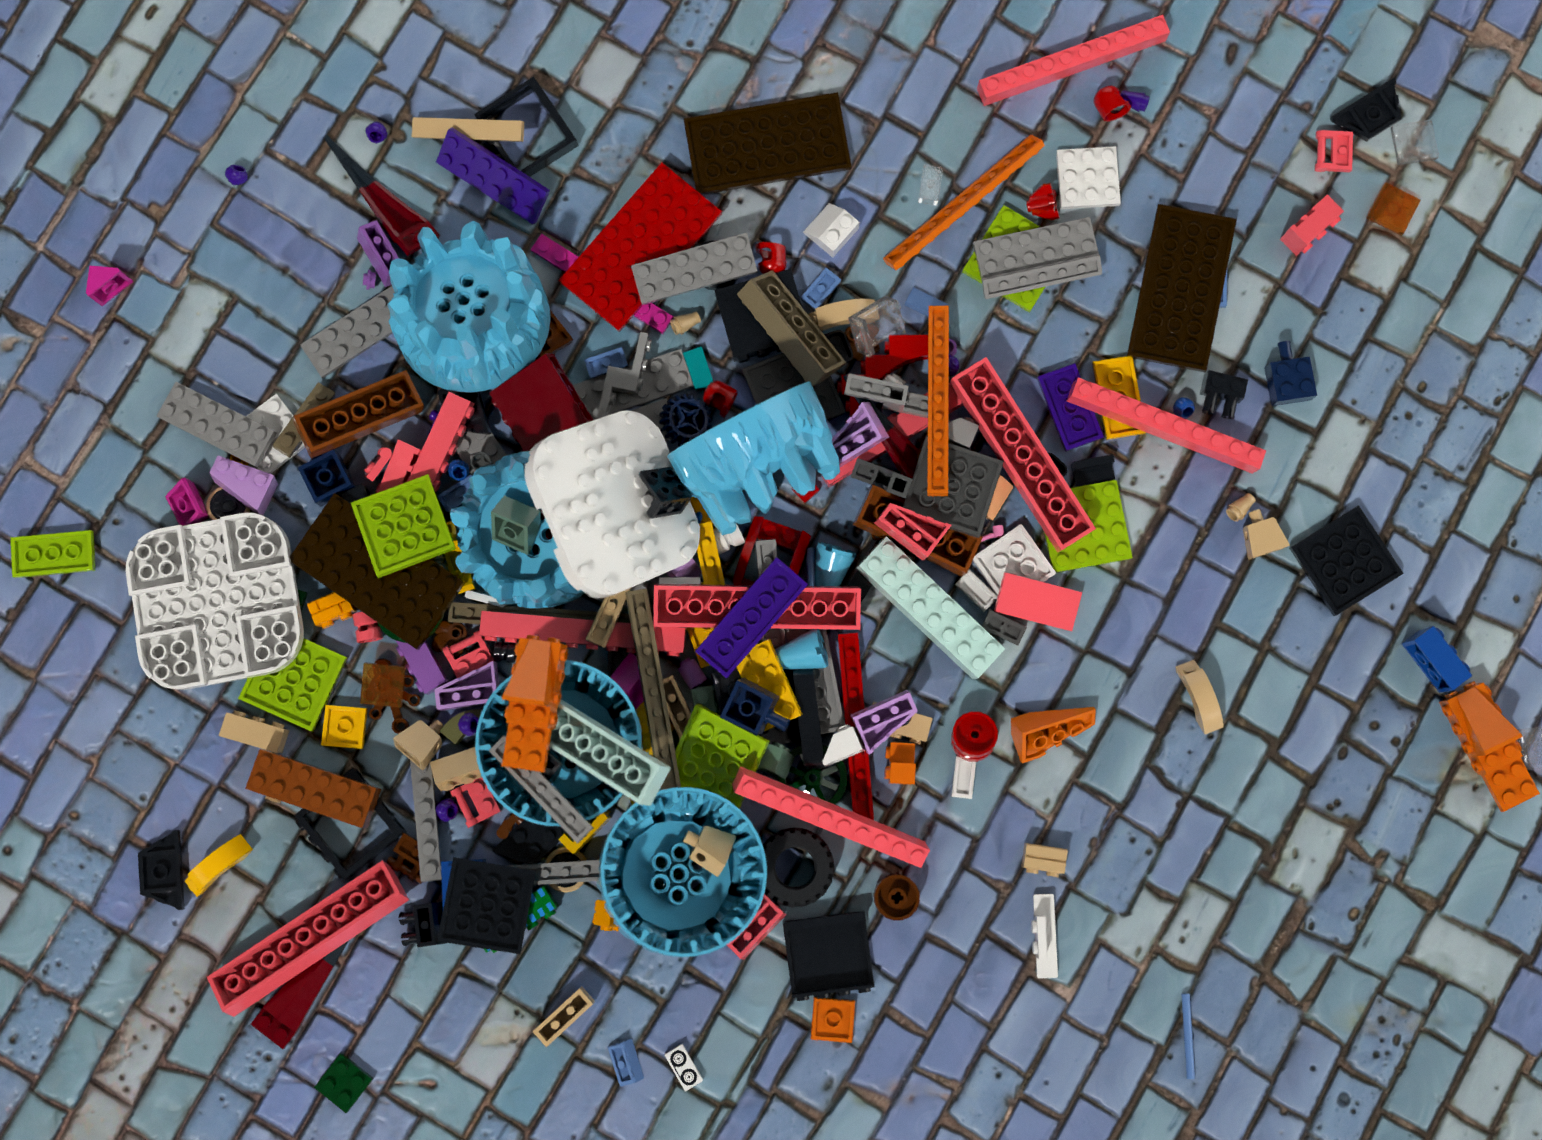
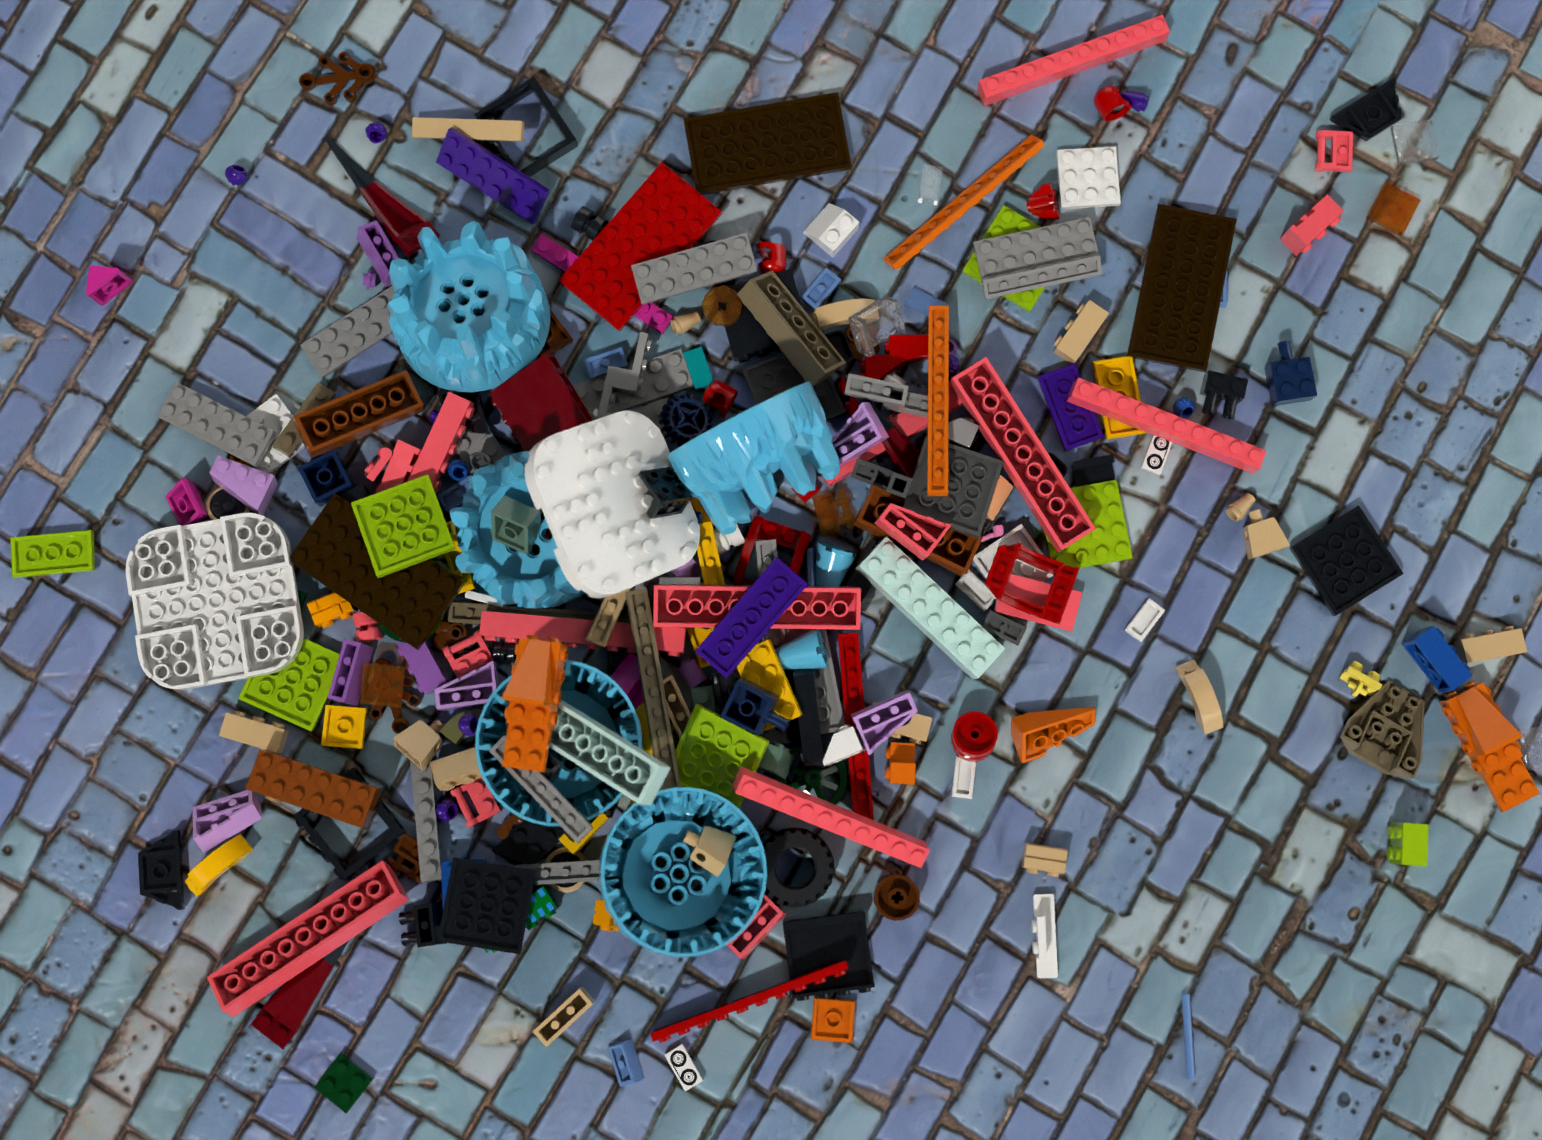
none -> lavender wedge [192,790,262,853]
none -> reddish brown plant [299,52,376,106]
none -> medium lavender brick [328,639,374,706]
none -> black wheel [571,206,608,241]
none -> red plate [650,959,849,1043]
none -> clear orange plate [702,285,742,327]
none -> clear orange plate [812,490,855,537]
none -> red wedge [985,542,1080,625]
none -> tan brick [1053,300,1109,364]
none -> white tile [1124,598,1165,642]
none -> tile [1141,435,1172,475]
none -> light yellow hips [1339,661,1382,697]
none -> dark tan wedge [1340,680,1425,779]
none -> lime brick [1386,822,1429,867]
none -> tan brick [1455,626,1527,664]

